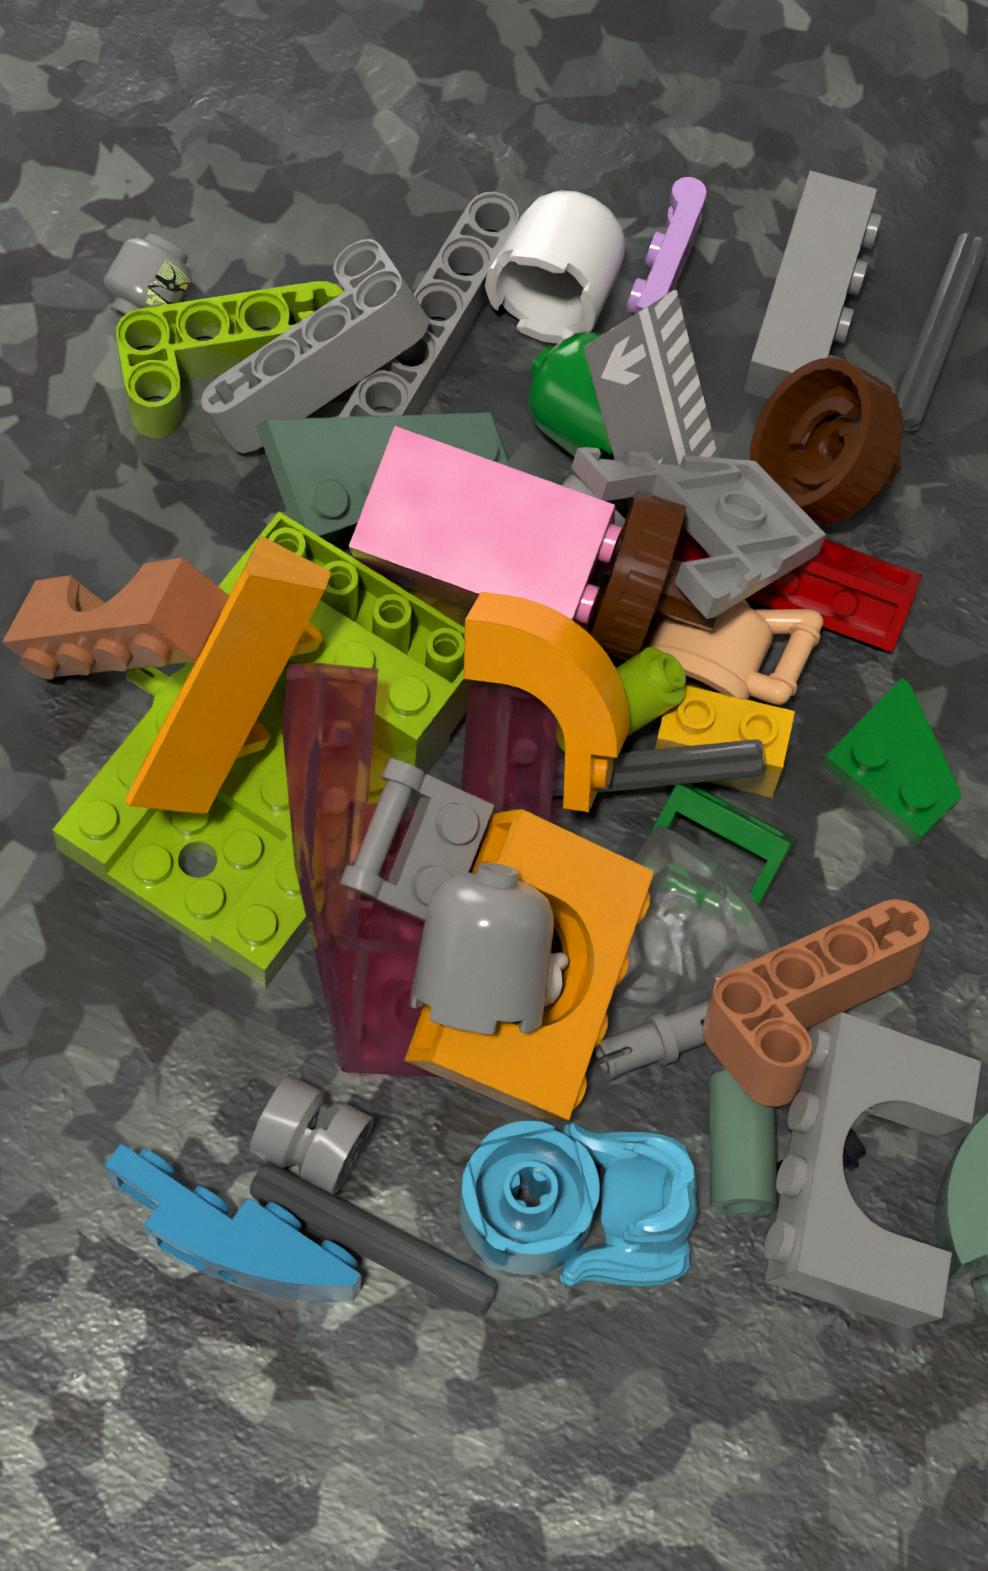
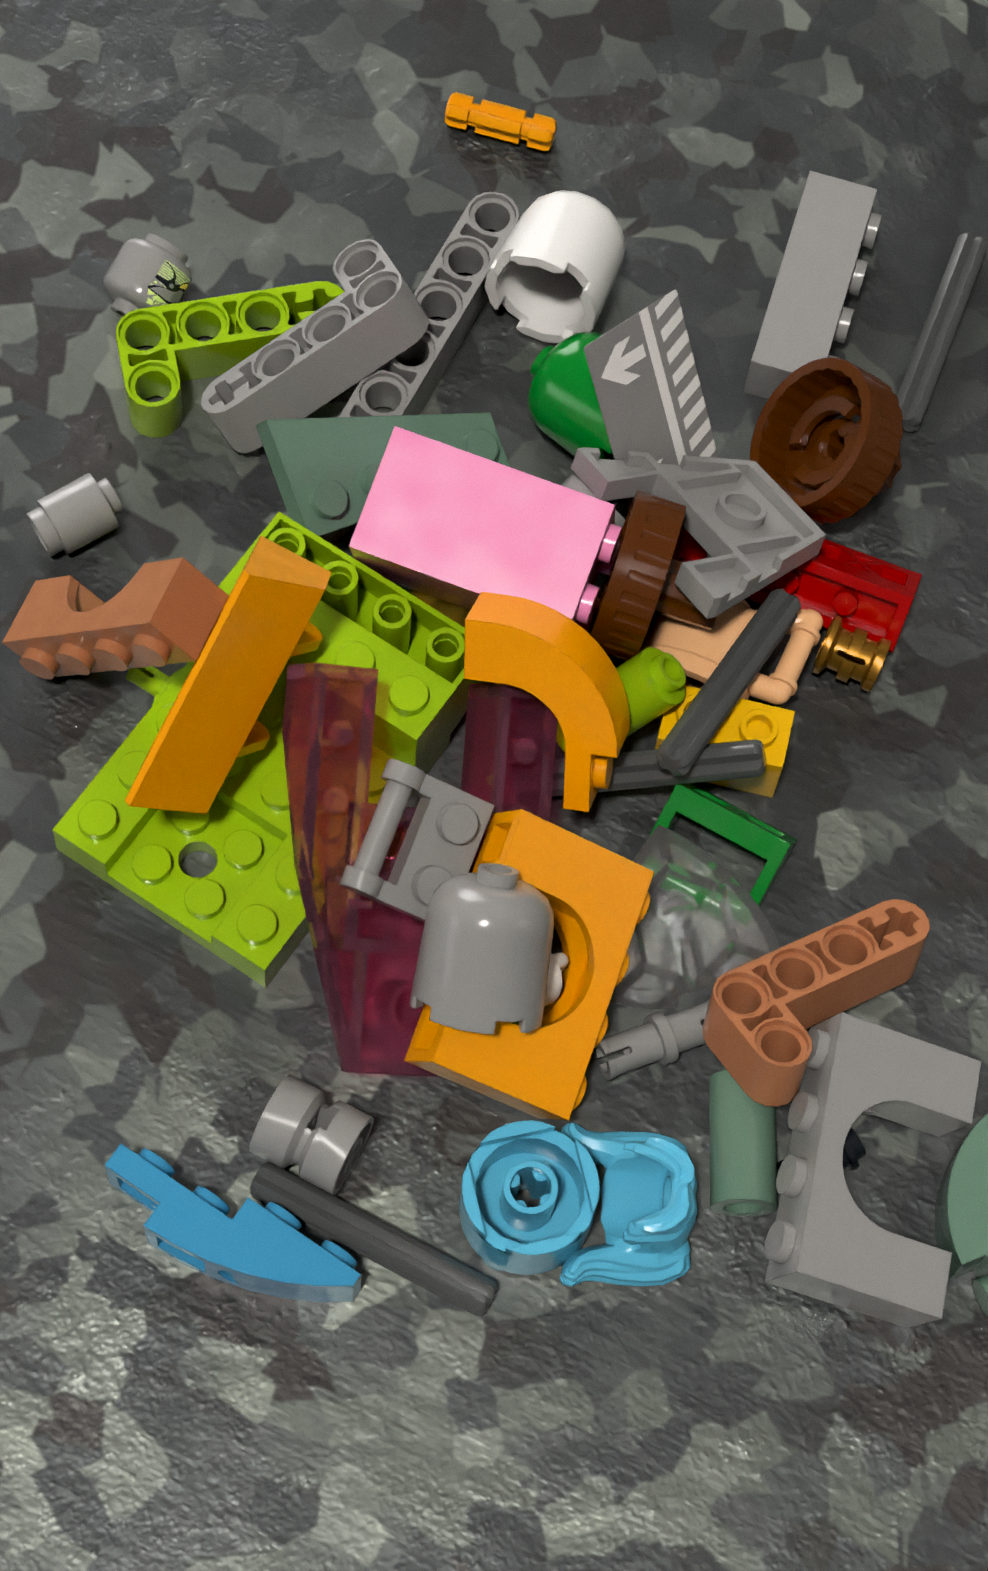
lavender plate [626,177,707,315] -> none
green wing [822,677,962,846] -> none
none -> light grey brick [26,473,123,557]
none -> light orange axle [445,92,557,151]
none -> dark grey axle [656,588,801,776]
none -> pearl gold bush [812,615,891,692]

